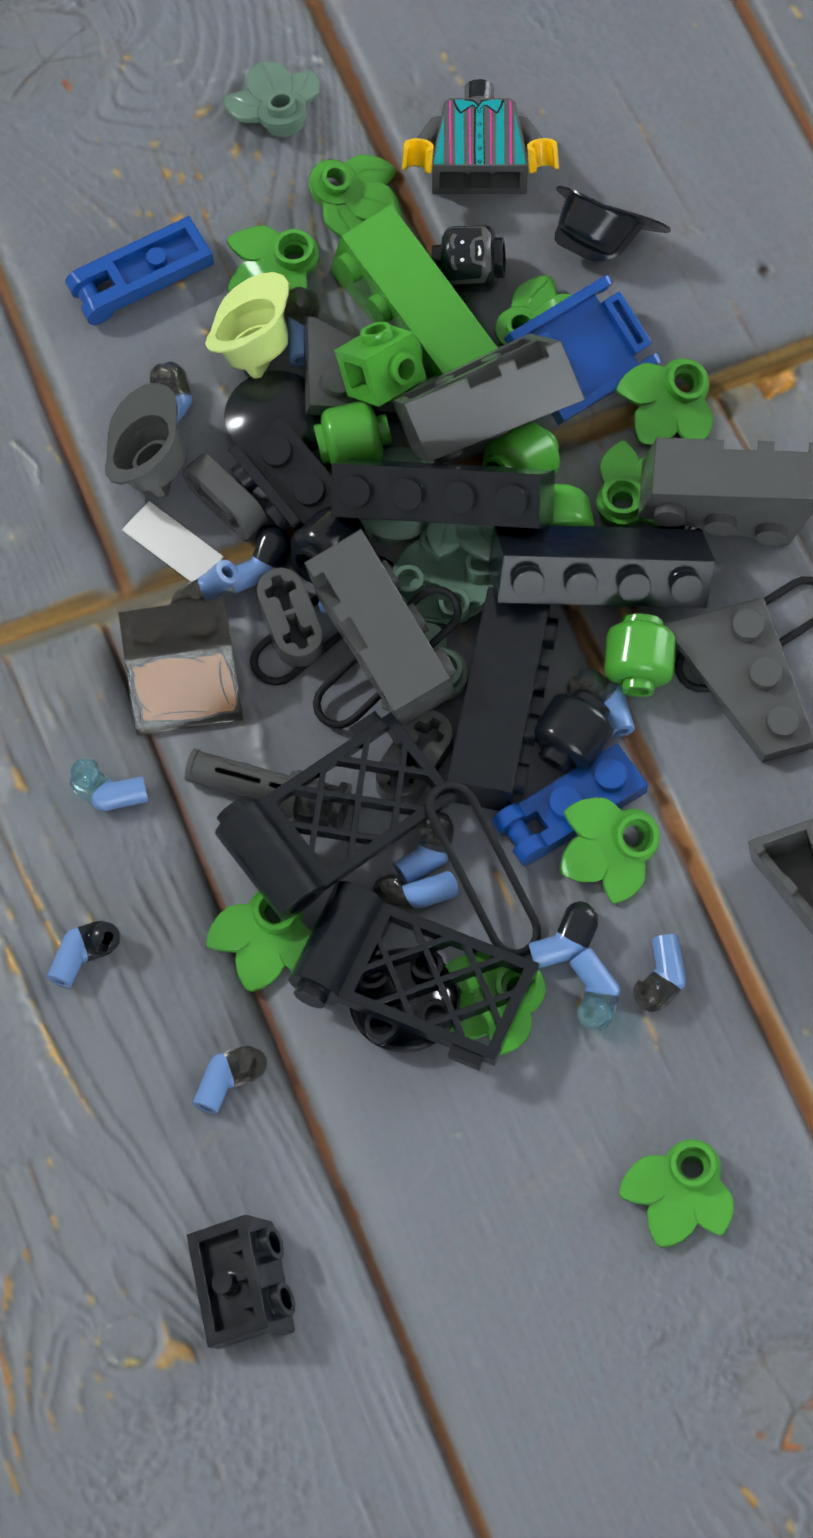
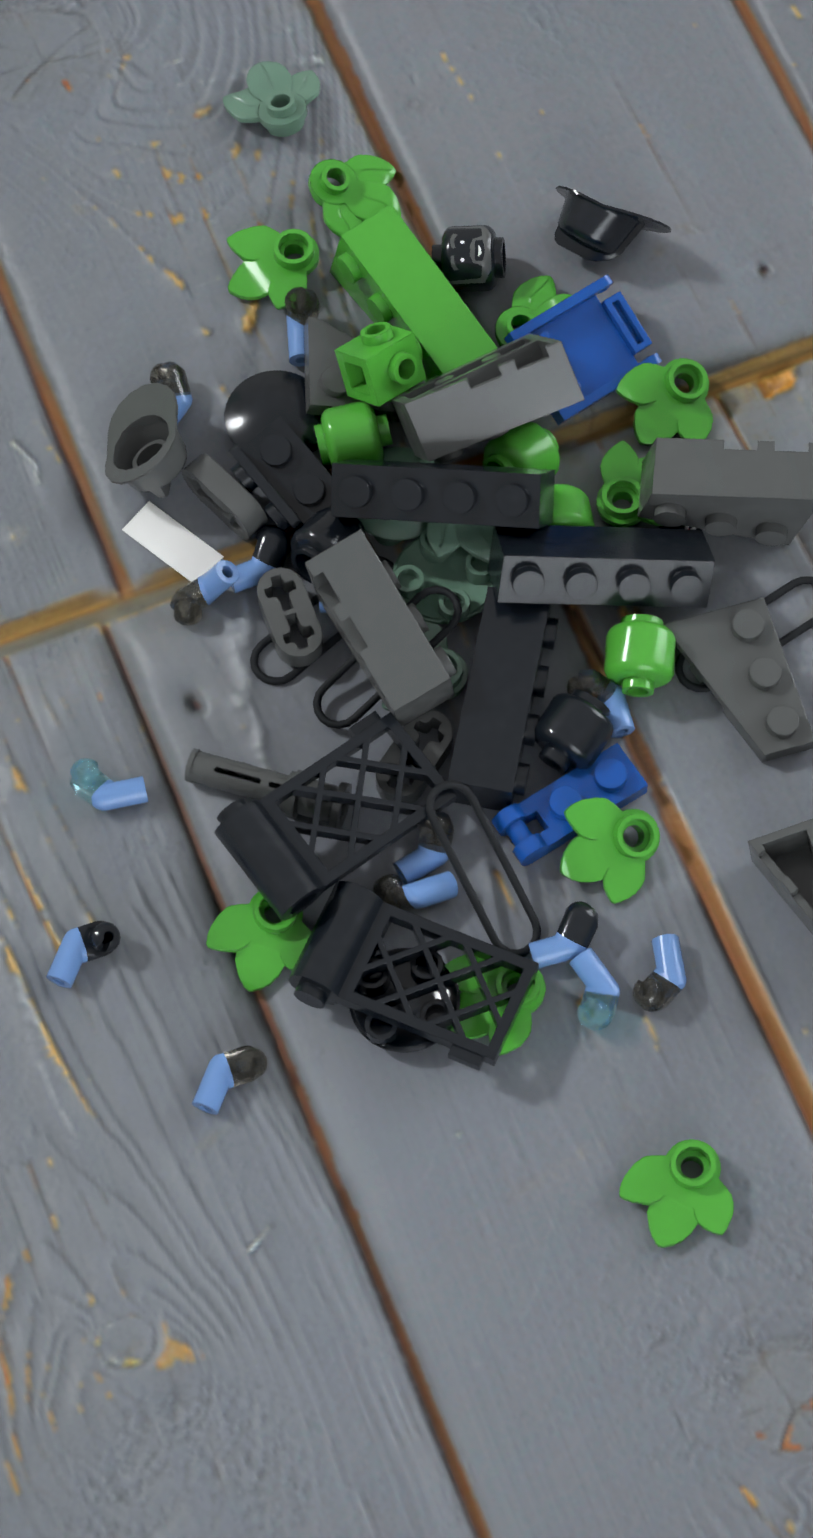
blue plate [65,216,214,325] -> none
slope [118,597,243,735] -> none
black bracket [186,1214,295,1349] -> none
yellowish green piece [205,272,290,379] -> none
torso [401,79,559,194] -> none

